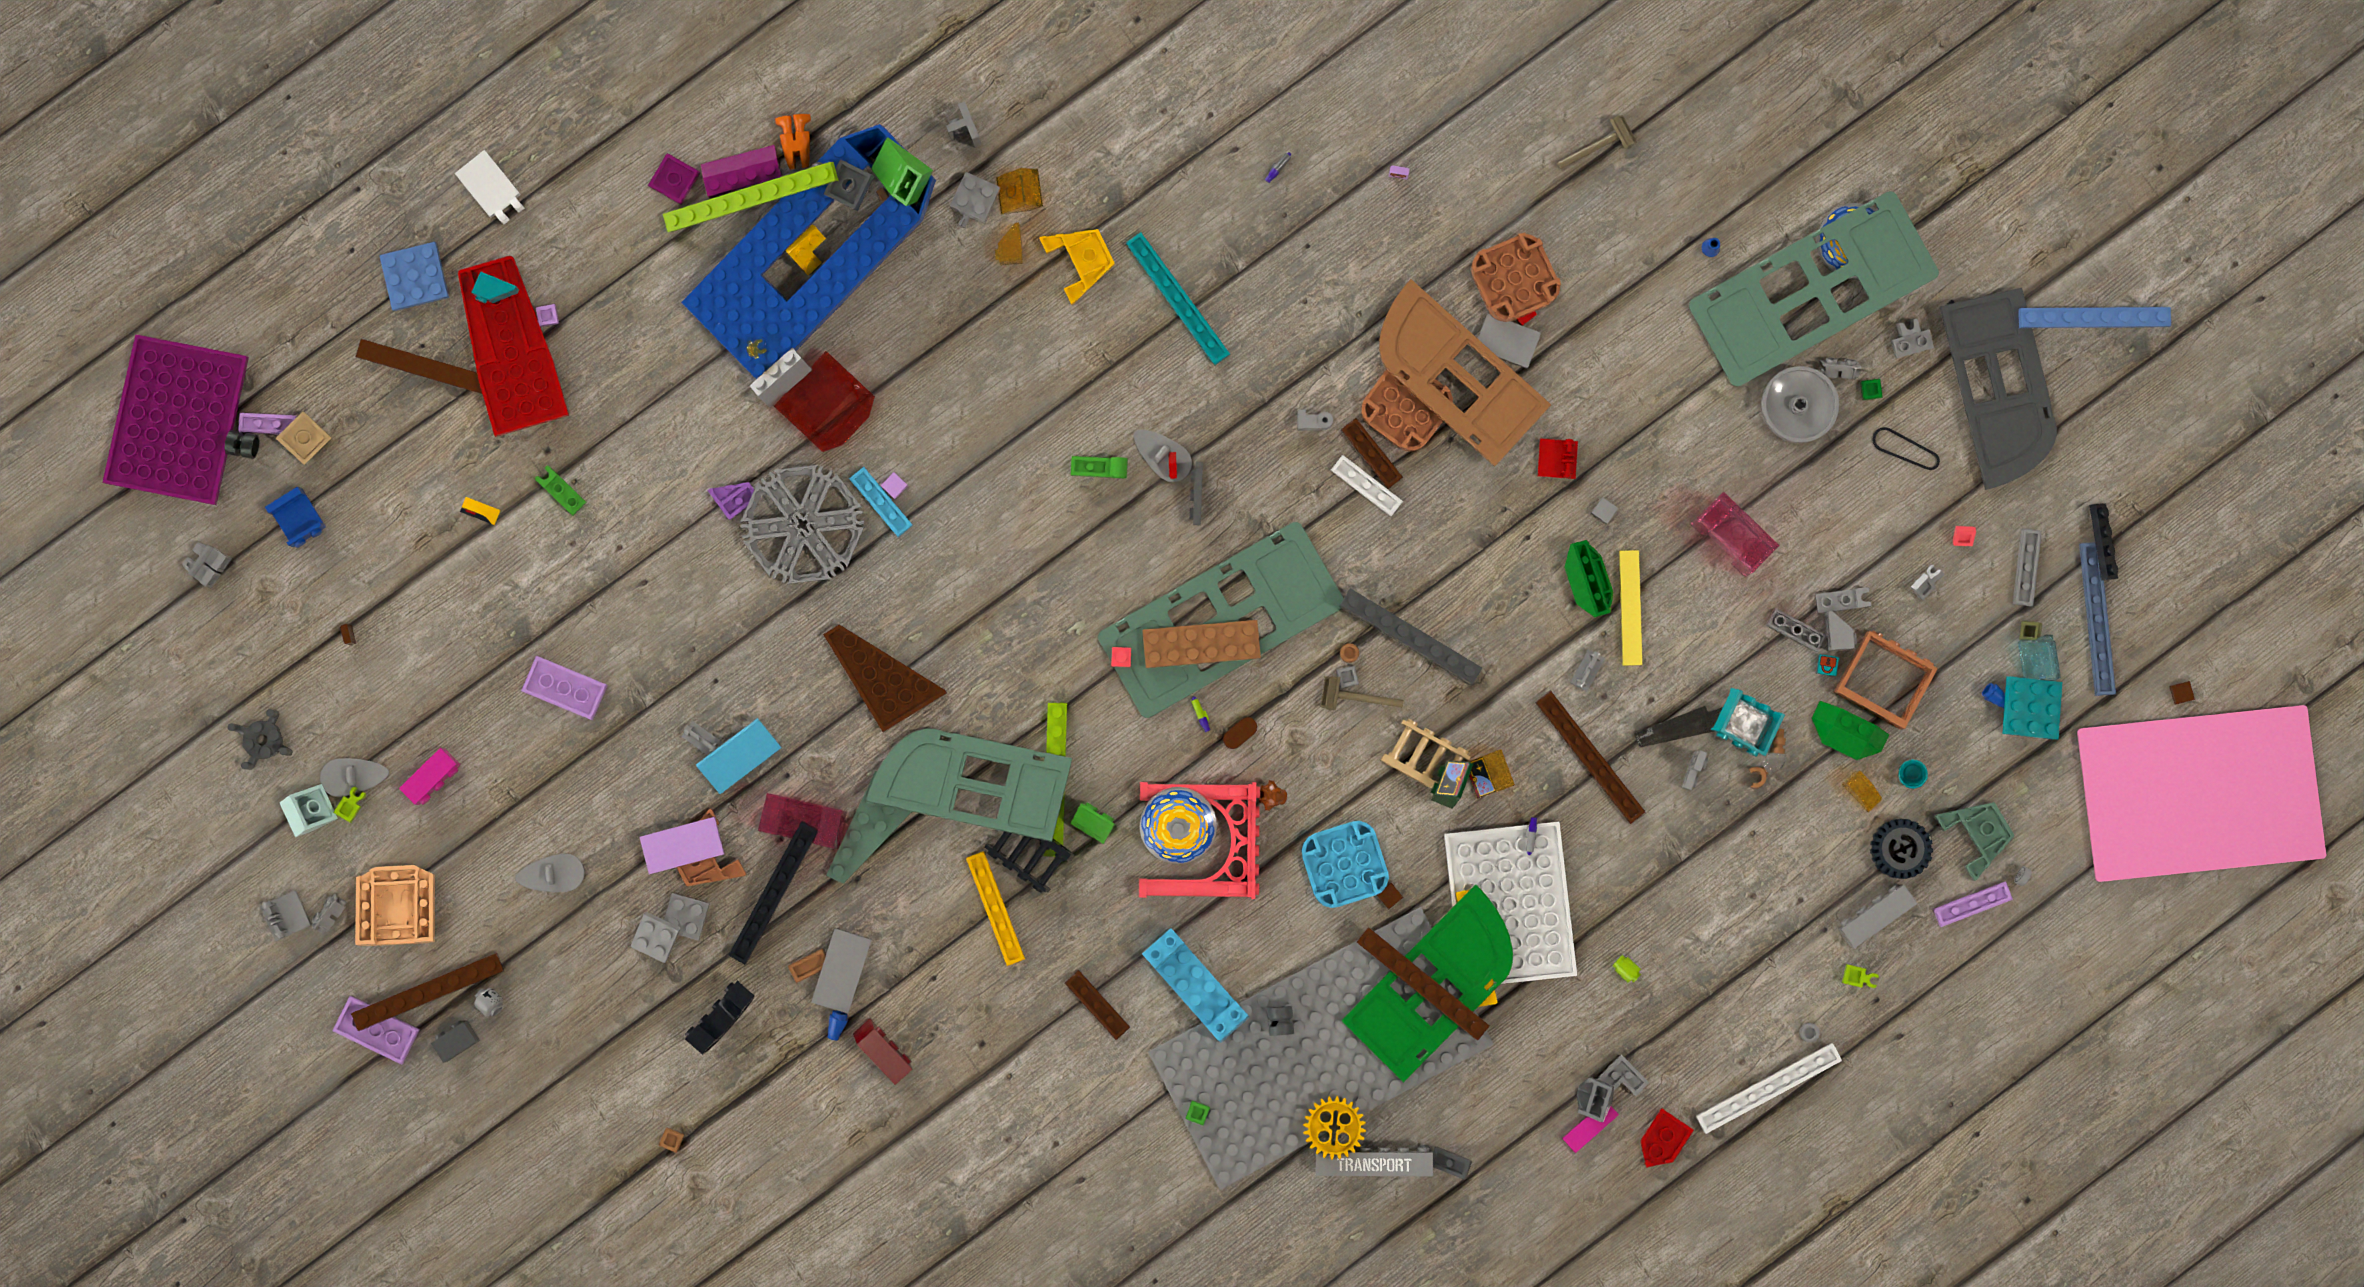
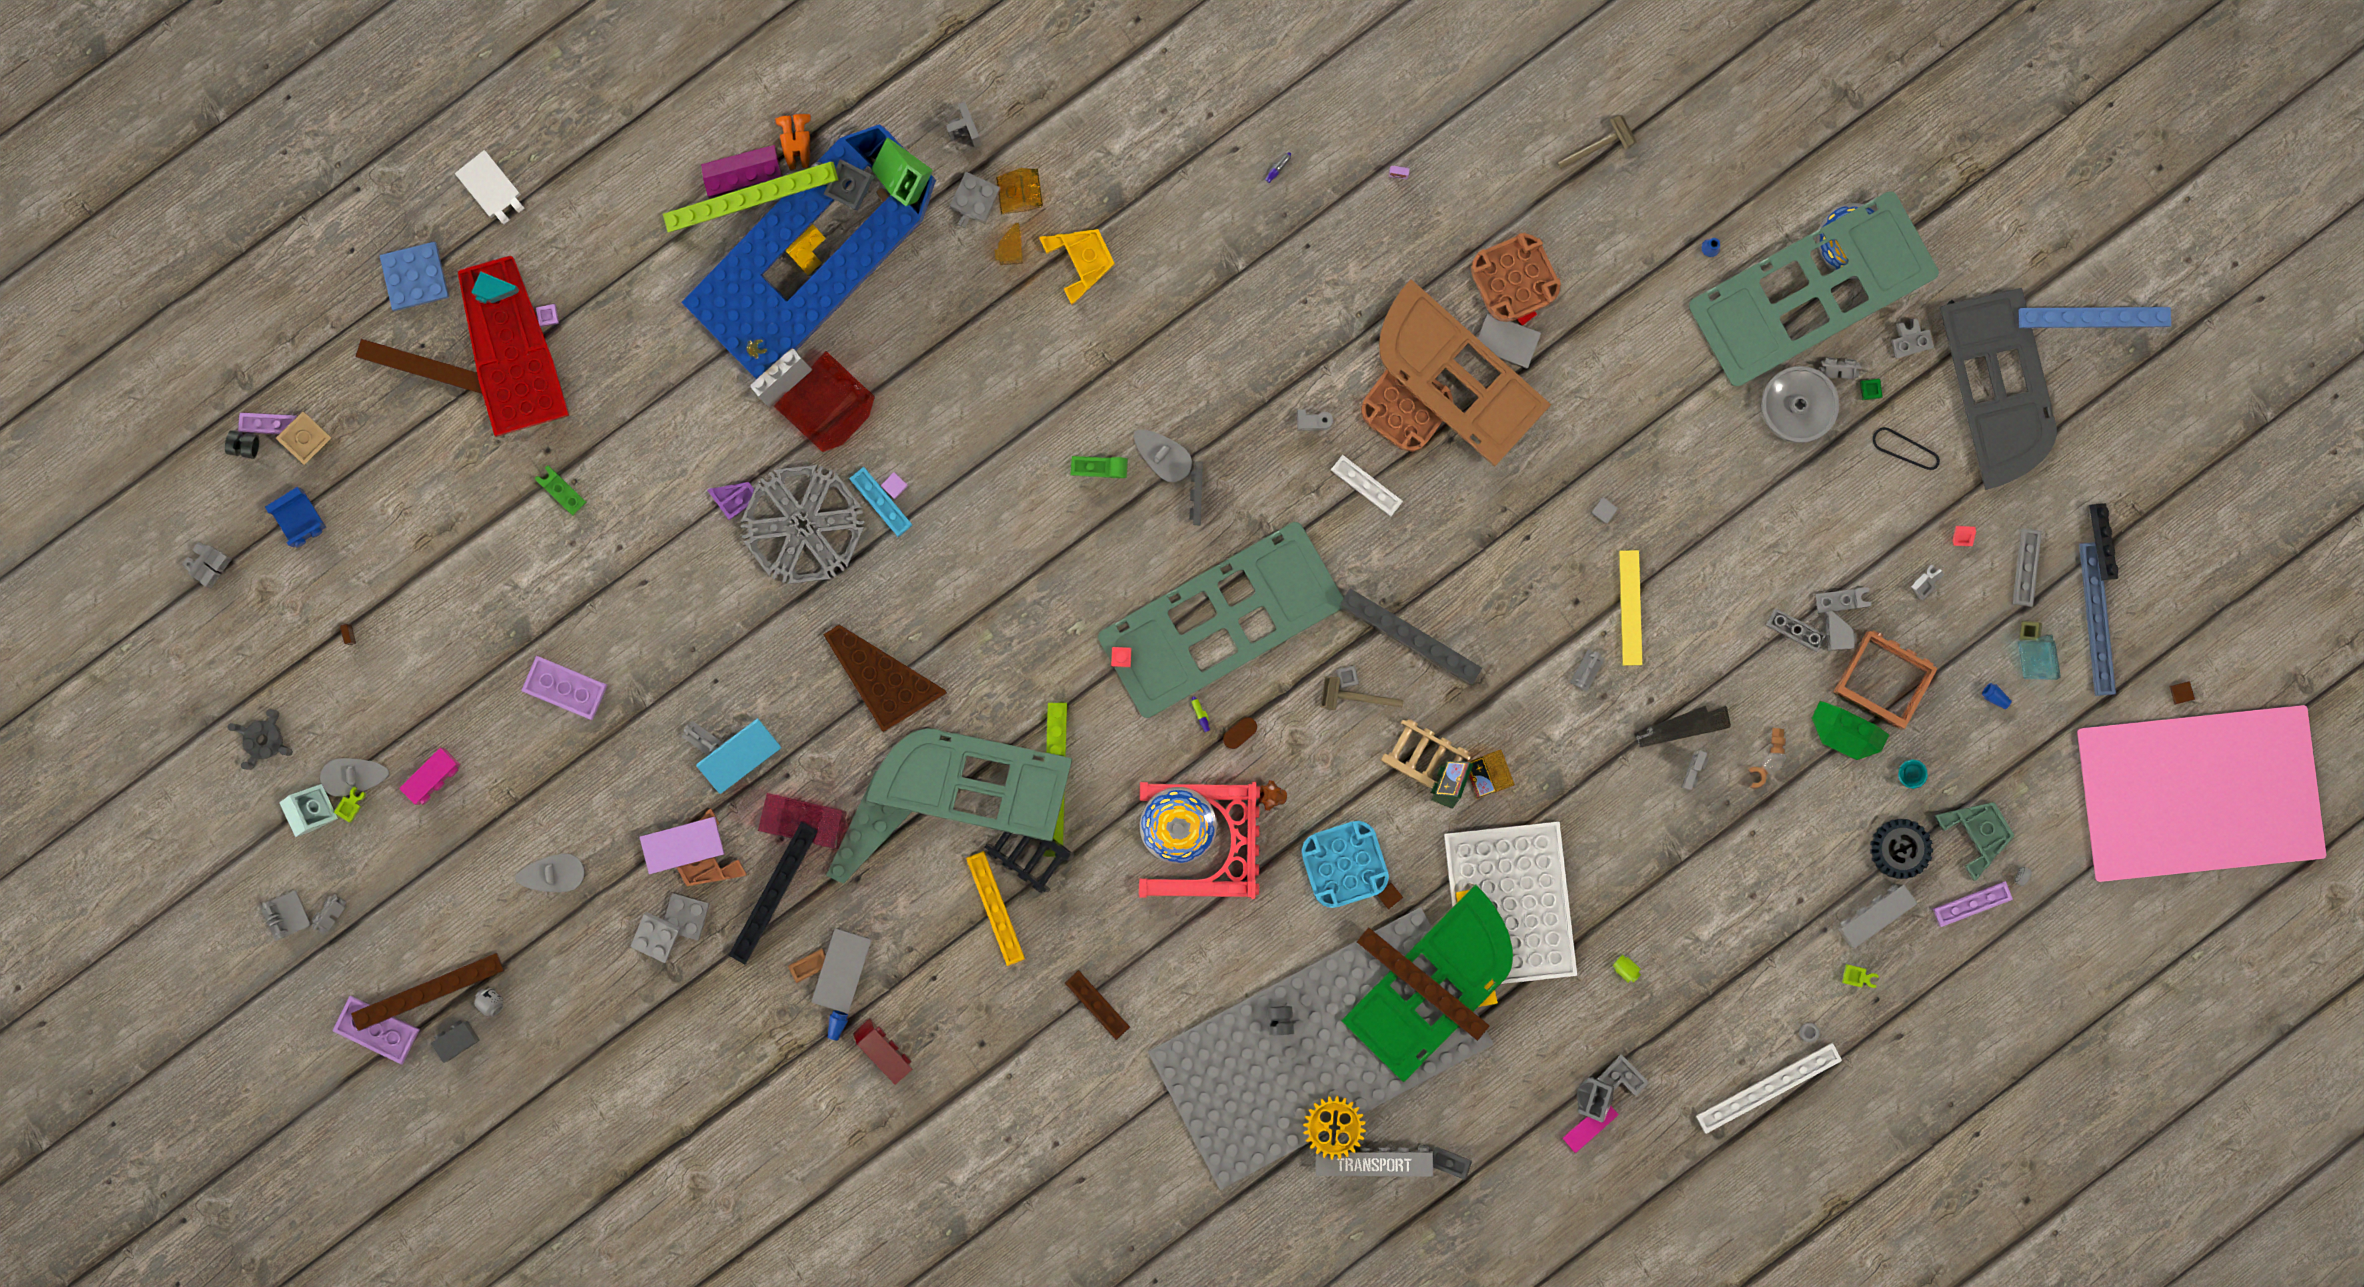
magenta plate [102,334,249,506] -> none
light nougat wedge [355,865,435,946] -> none
yellow sticker [460,497,500,525] -> none
magenta tile [648,153,700,205] -> none
medium nougat tile [659,1127,685,1153] -> none
black brick [685,980,755,1055] -> none
bright green slope [1071,802,1116,844] -> none
teal tile [1126,232,1230,366] -> none
medium azure plate [1142,928,1250,1043] -> none
medium nougat plate [1143,620,1261,668] -> none
red tile [1168,452,1177,479] -> none
bright green tile [1185,1100,1210,1126] -> none
medium nougat tile [1340,643,1359,663] -> none
reddish brown tile [1341,418,1403,489] -> none
light grey piece [1526,817,1537,855] -> none
reddish brown tile [1535,691,1646,824] -> none
red hinge [1537,438,1578,479] -> none
green wedge [1564,540,1614,618] -> none
red tile [1640,1108,1694,1168] -> none
clear pink piece [1690,491,1780,577] -> none
window [1711,688,1785,757] -> none
tile [1816,654,1839,676] -> none
clear yellow slope [1842,770,1882,812] -> none
teal plate [2002,676,2063,740] -> none

